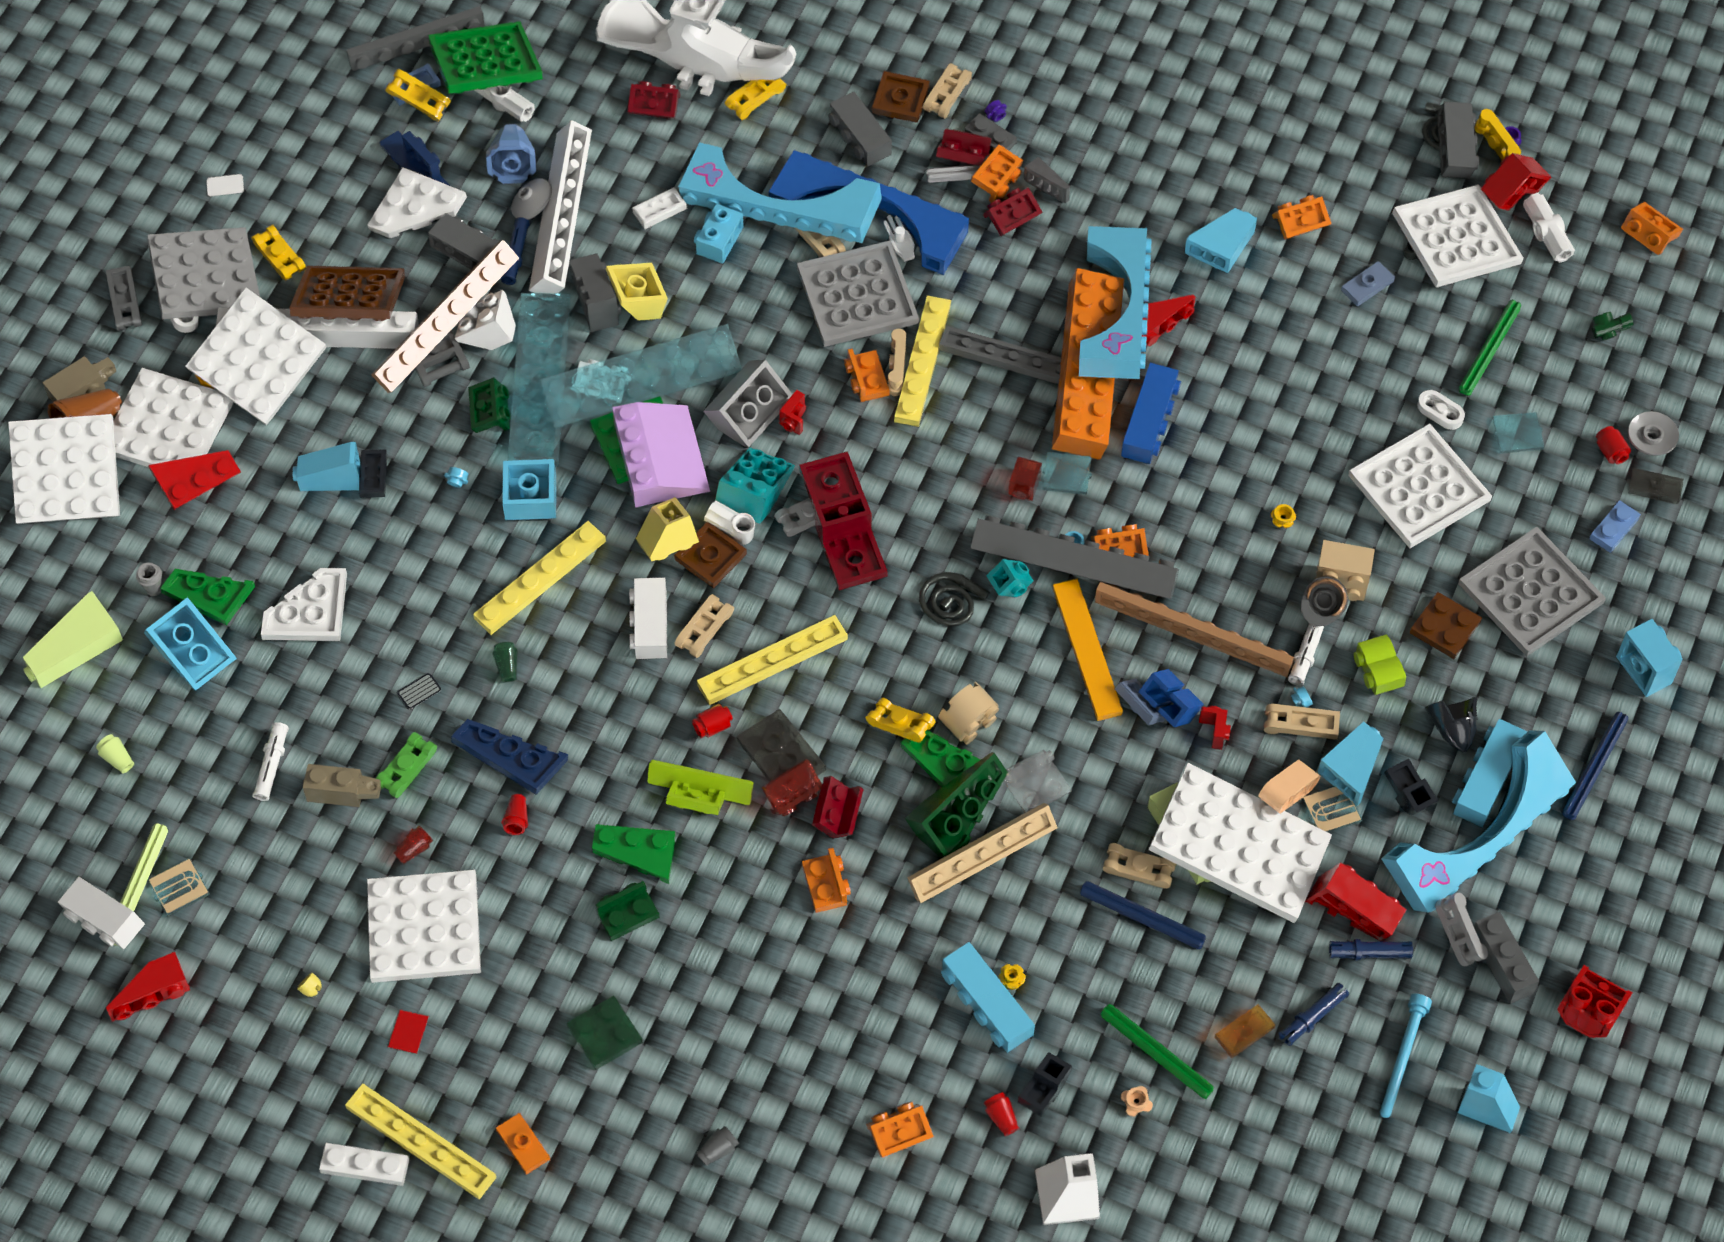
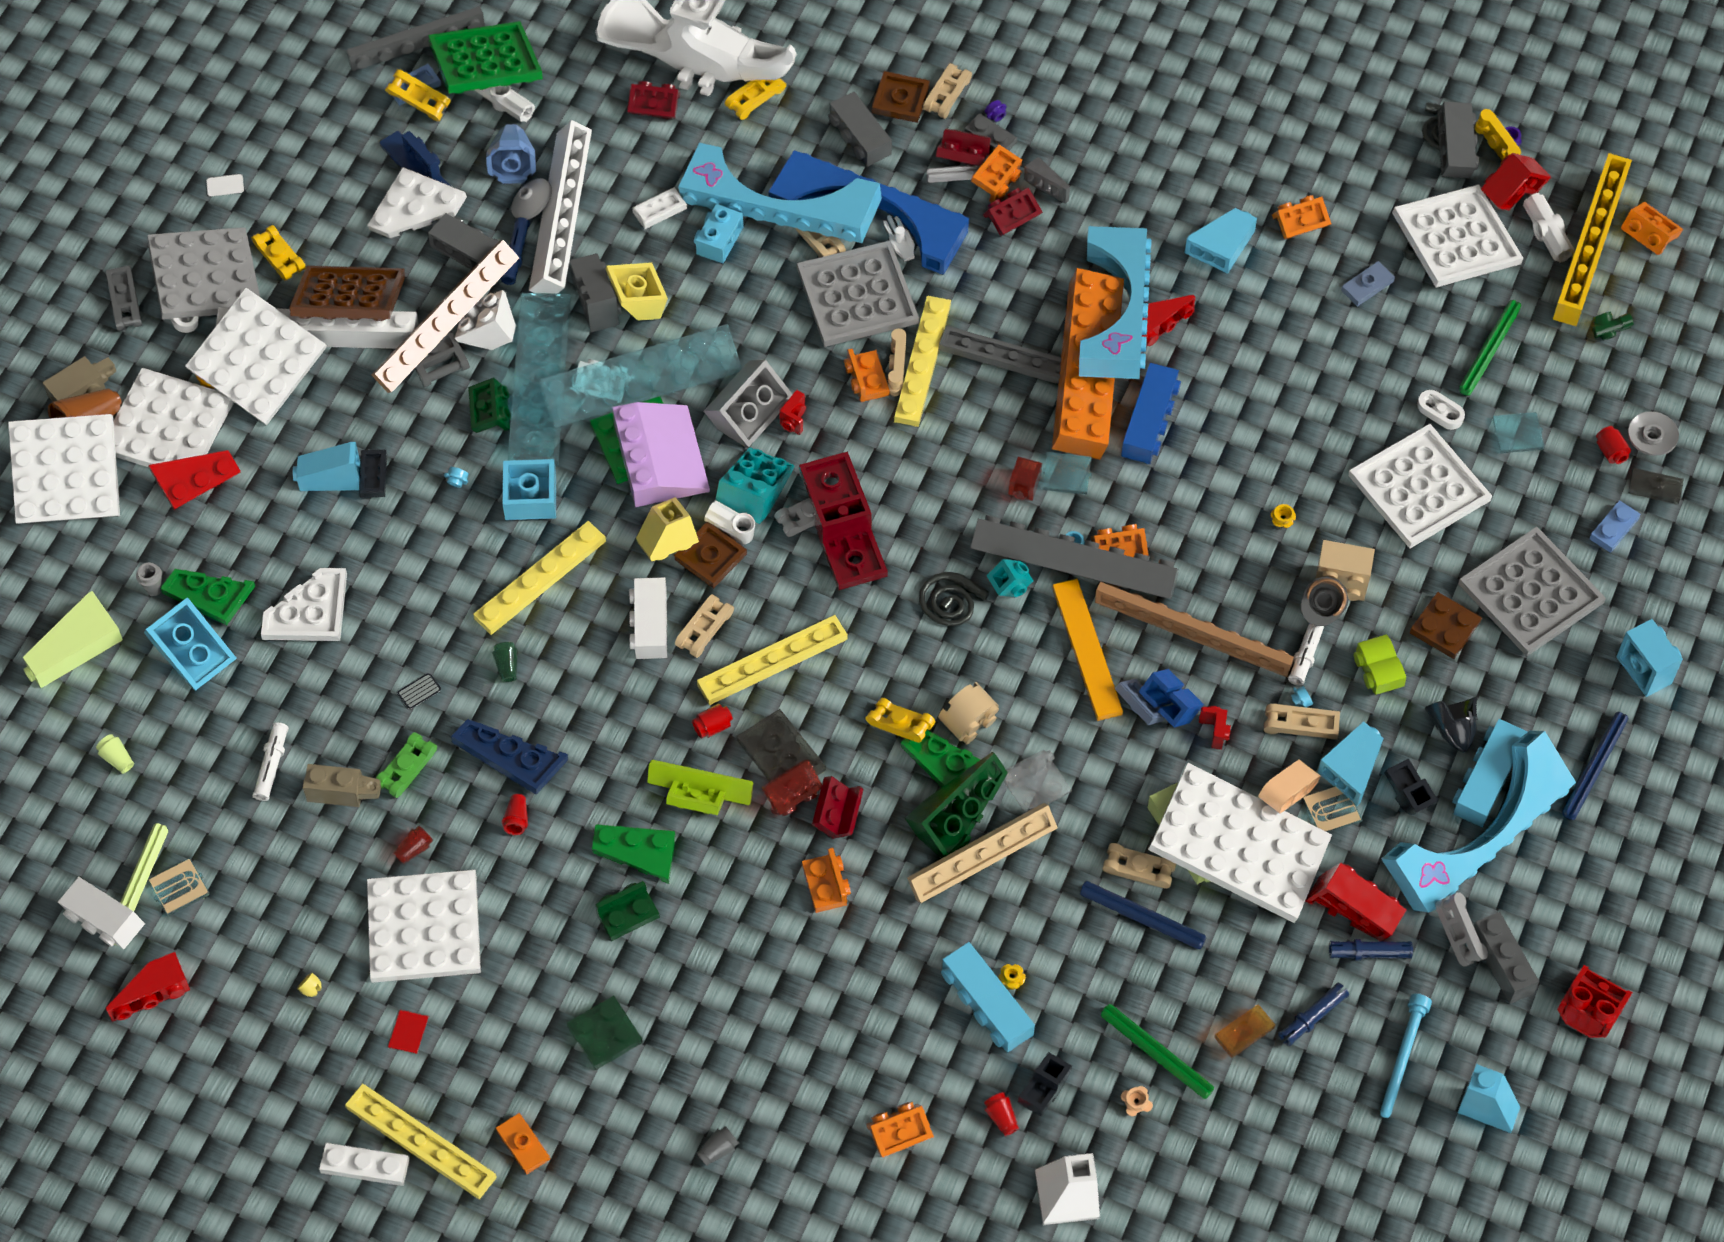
none -> yellow brick [1553,153,1632,327]

